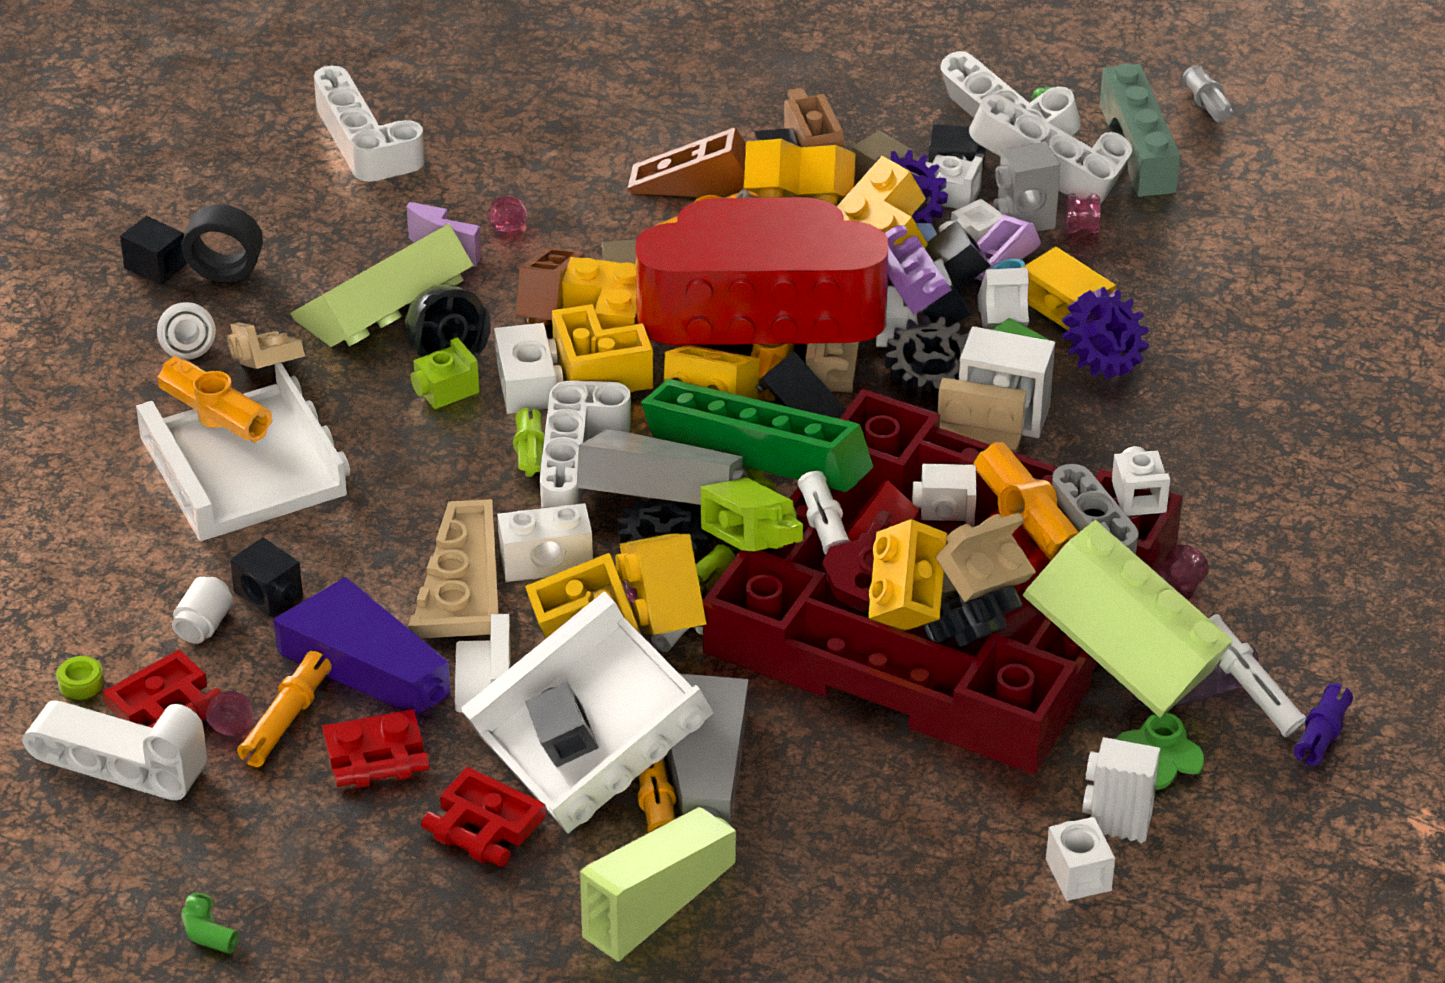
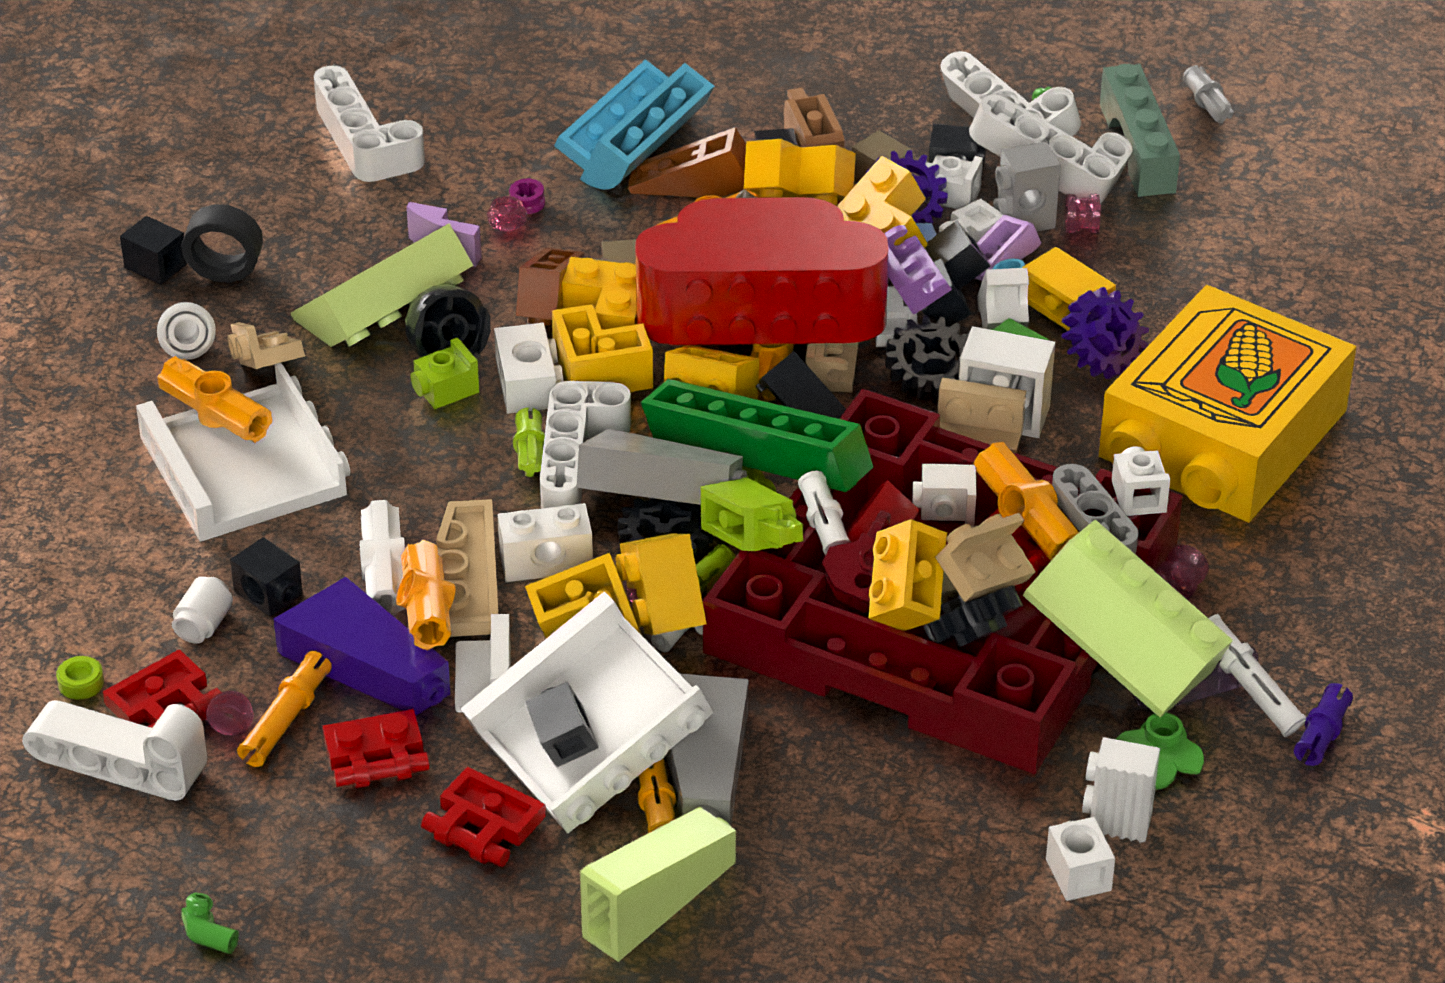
none -> white piece [360,500,406,617]
none -> light orange piece [396,540,456,650]
none -> magenta bush [509,178,545,214]
none -> medium azure brick [554,59,715,189]
none -> yellow brick [1098,284,1357,523]

